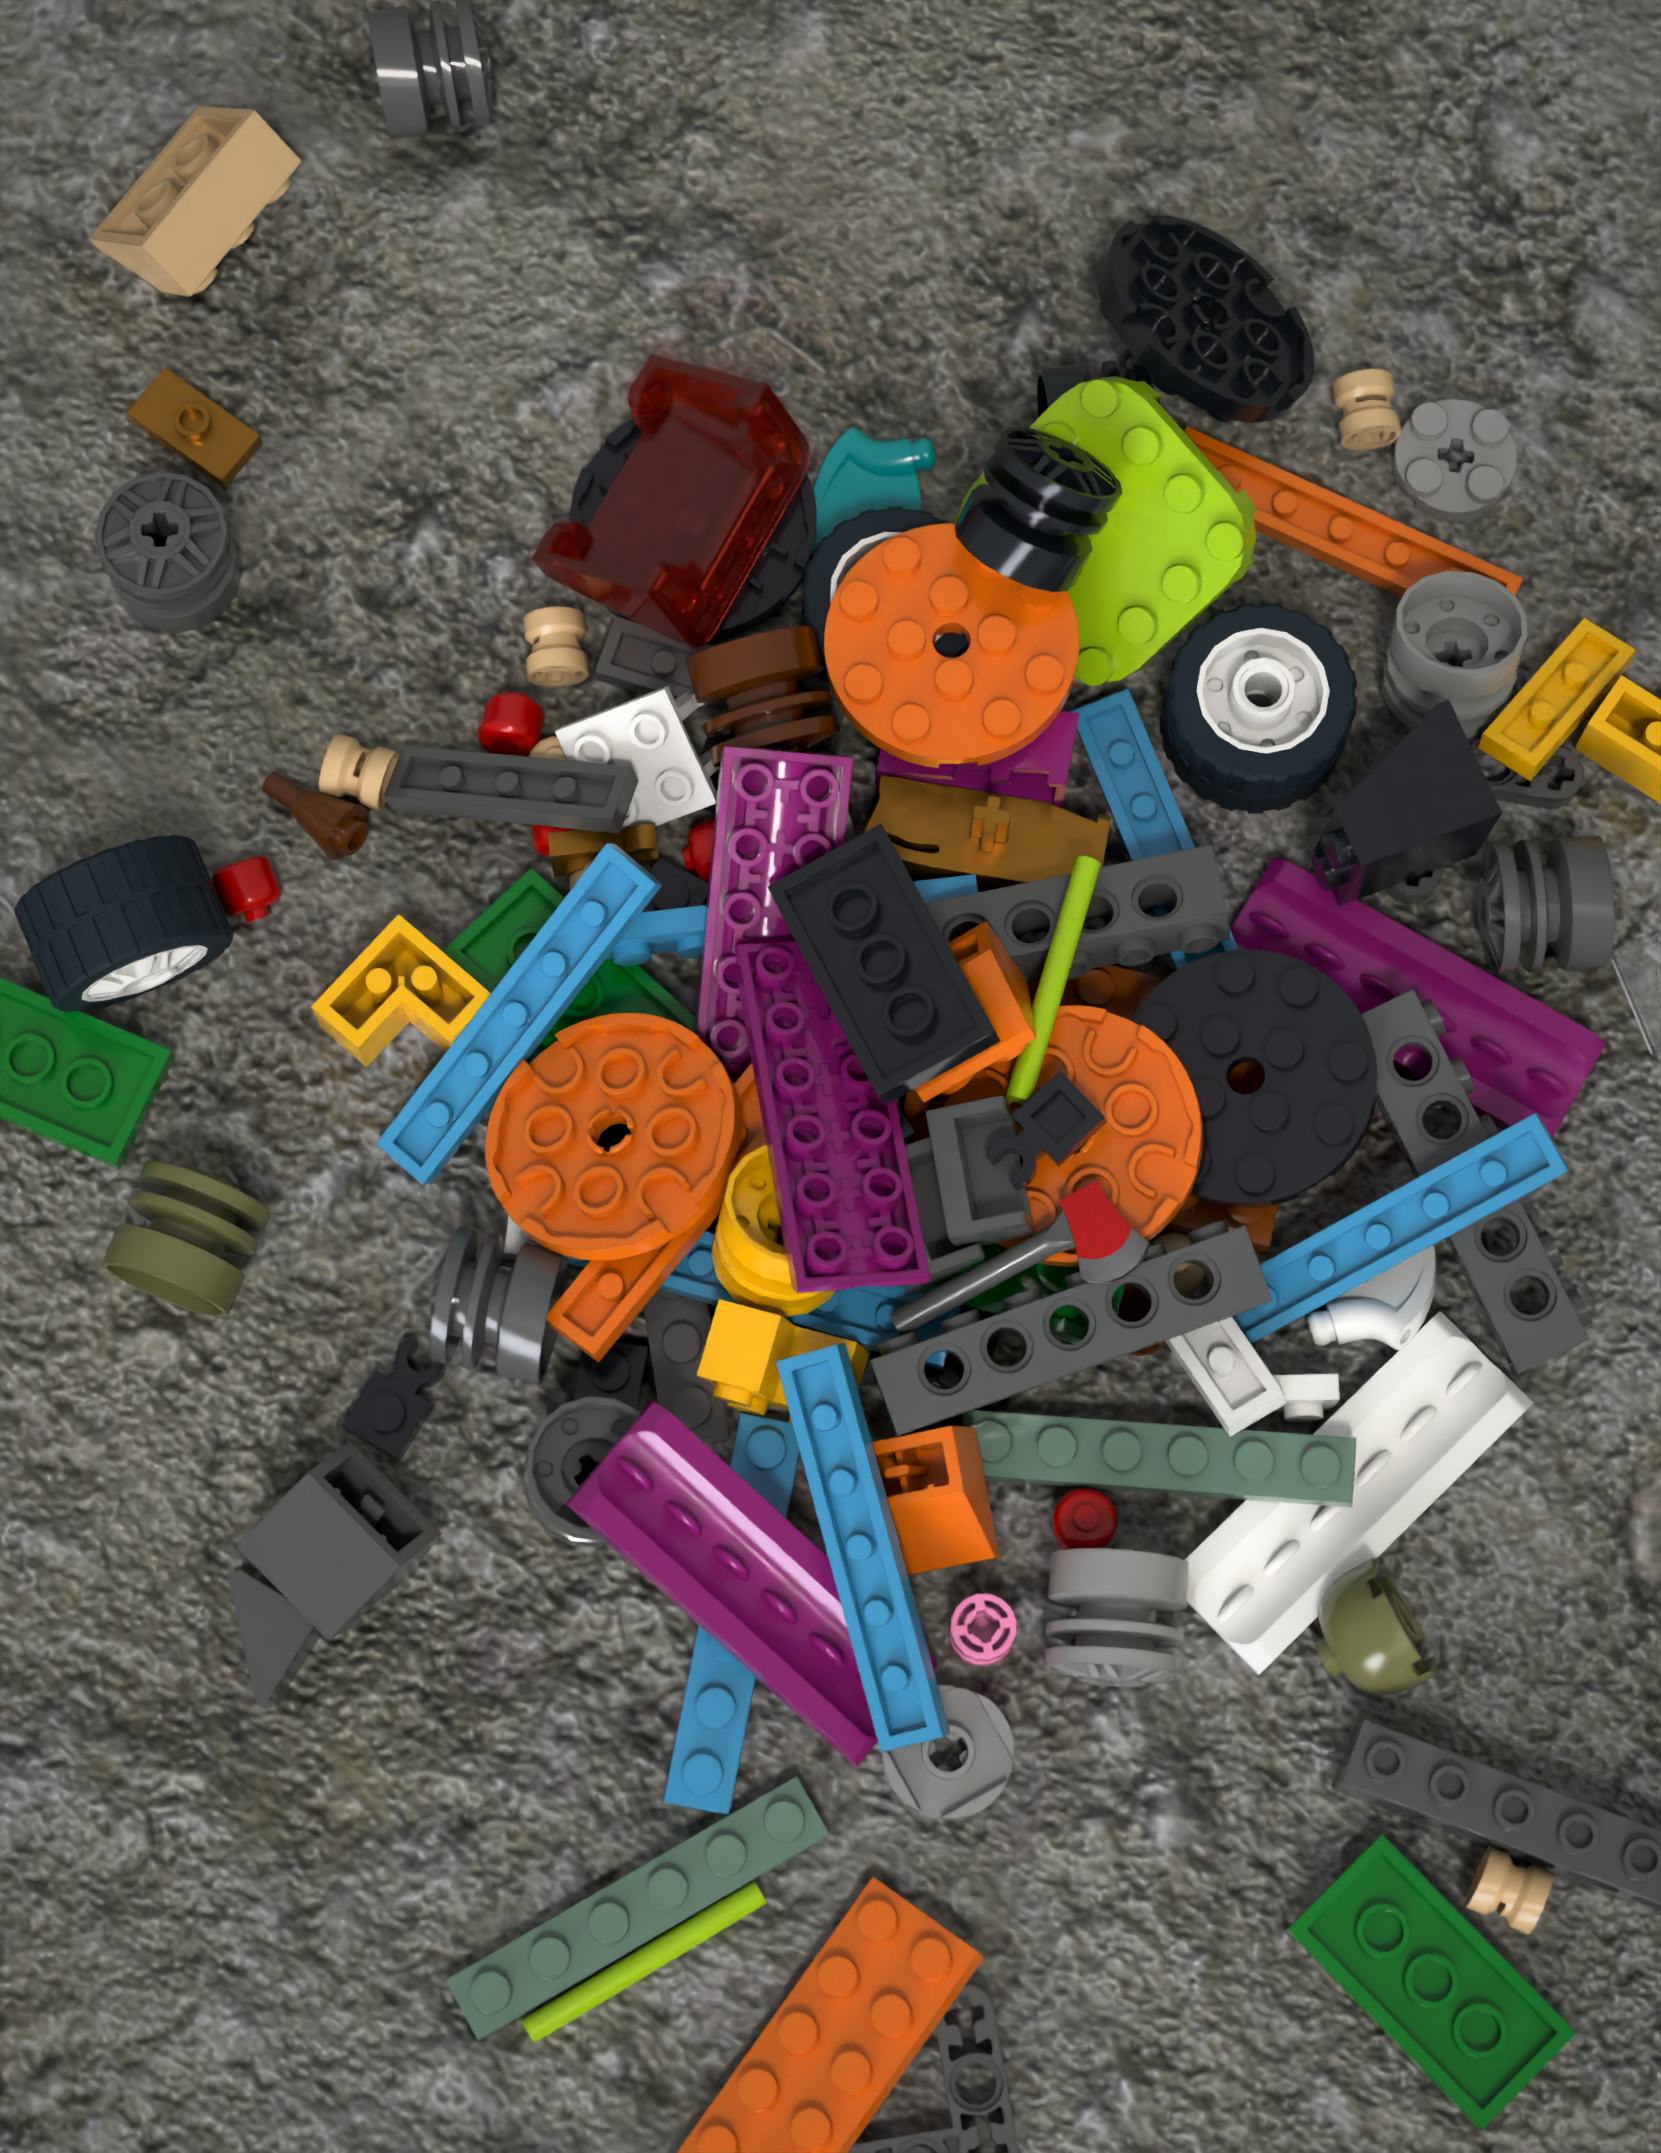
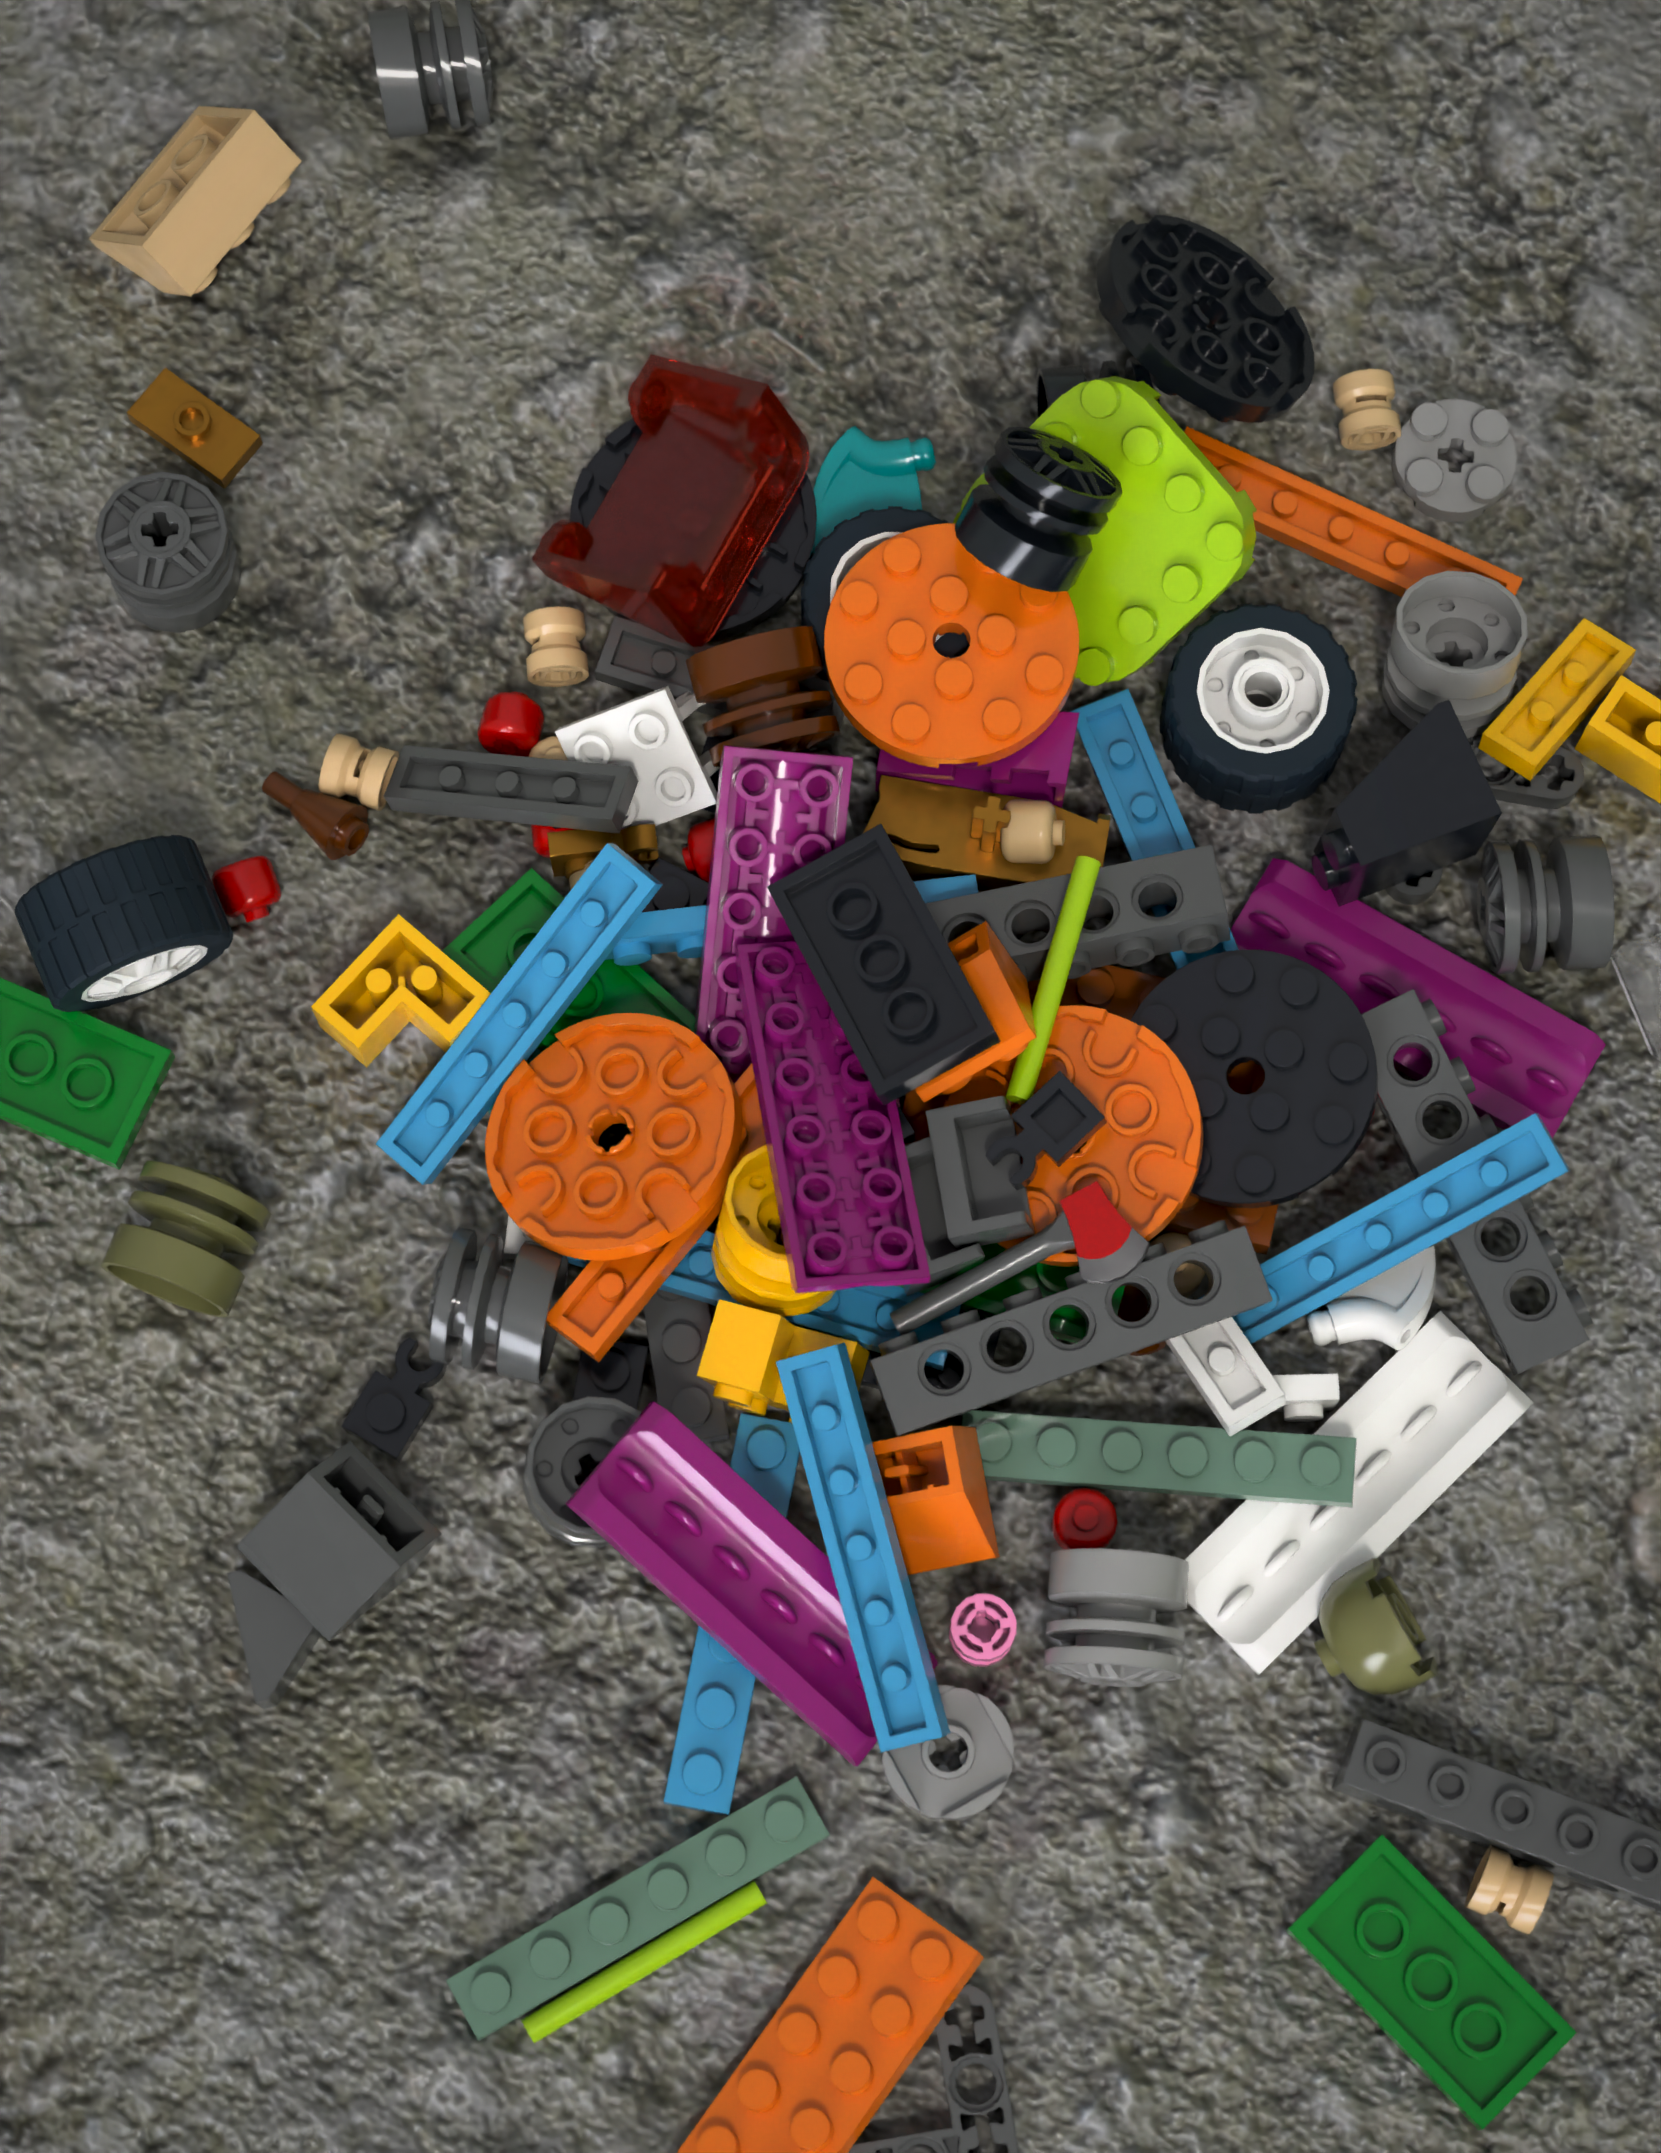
none -> tan piece [1000,799,1065,864]

